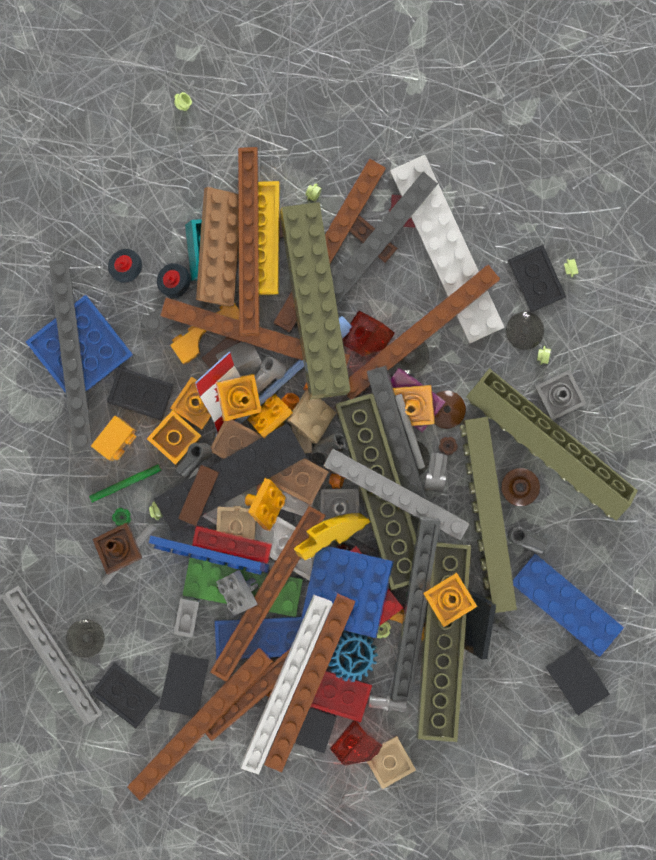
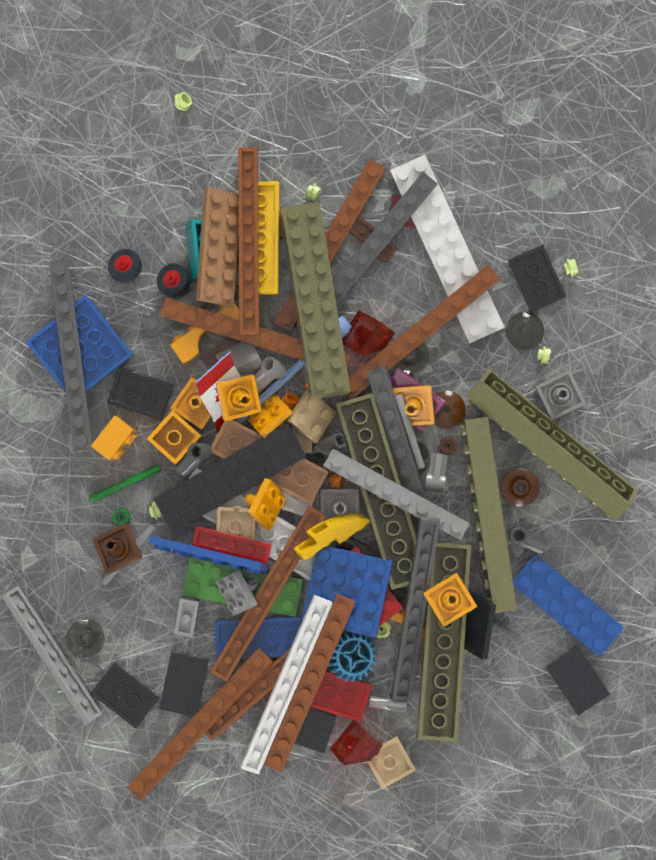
reddish brown tile [178,465,219,526] -> none

